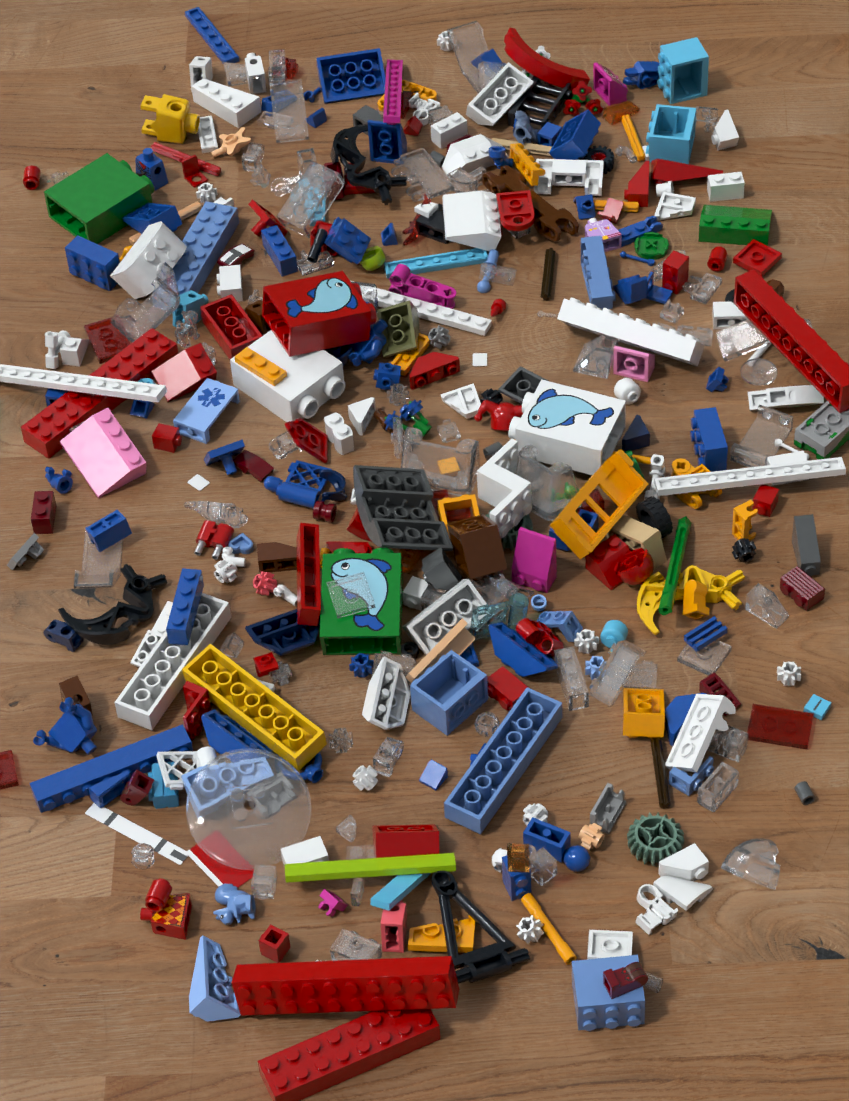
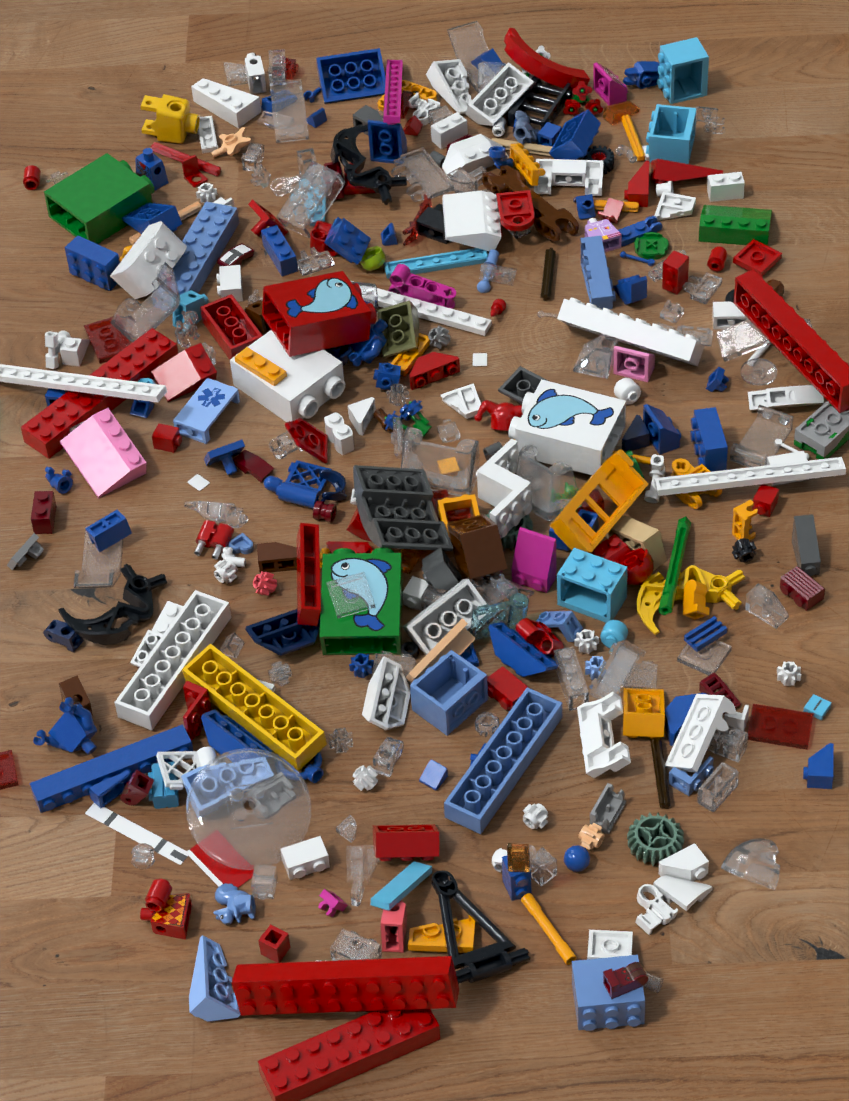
blue brick [166,568,204,645] -> none
blue tile [185,7,239,67] -> none
white torso [189,56,213,92] -> none
red bracket [253,652,279,677] -> none
white arm [273,584,297,607] -> none
lime tile [285,853,456,883] -> none
black piece [307,229,328,263] -> none
white tile [414,202,438,218] -> none
white gear [437,31,457,51] -> none
black gear [480,388,503,404] -> none
white gear [516,915,544,944] -> none
blue brick [523,817,571,863] -> none
light blue hinge [531,594,547,612] -> none
black tyre [636,496,673,539] -> none
blue bracket [646,272,673,304] -> none
white slope [711,110,739,150] -> none
dark grey hinge [794,781,815,805] -> none
none -> white wedge [426,59,472,114]
none -> white pin [492,117,506,137]
none -> medium azure container [557,548,628,623]
none -> white bracket [577,692,631,778]
none -> blue slope [643,404,681,455]
none -> white panel [724,705,749,735]
none -> blue slope [803,743,834,789]

